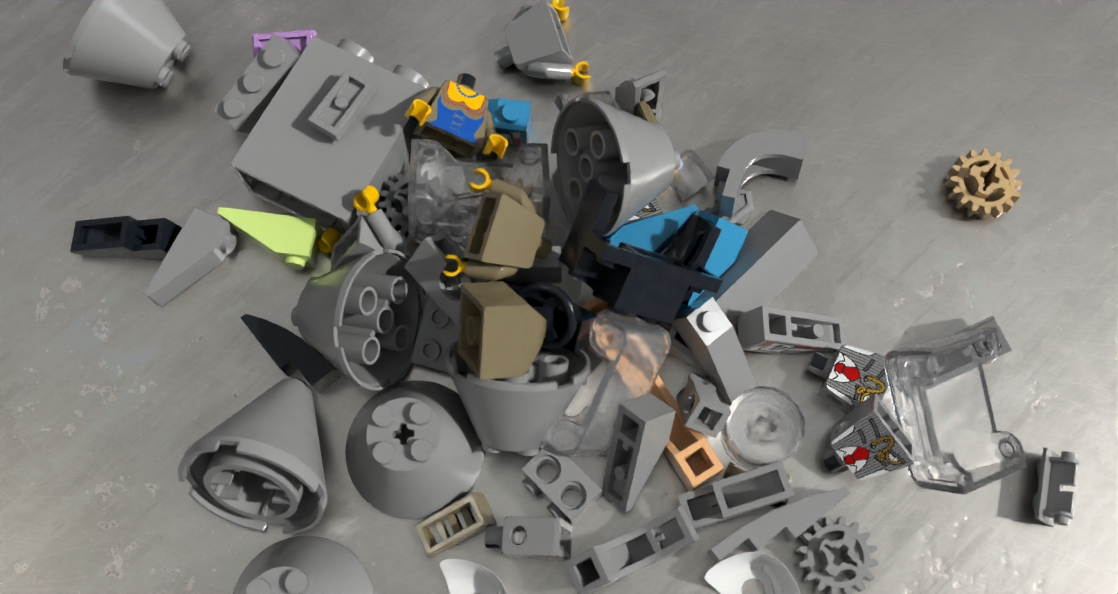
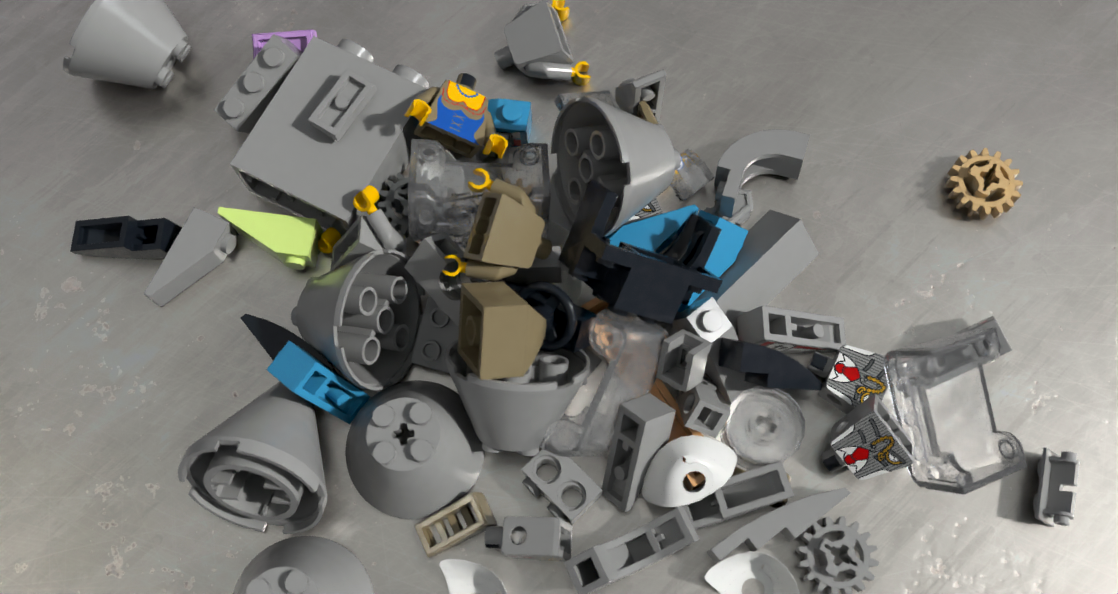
none -> dark azure slope [266,341,371,424]
none -> white piece [642,435,737,507]
none -> light grey window [656,329,713,392]
none -> black slope [718,337,822,391]

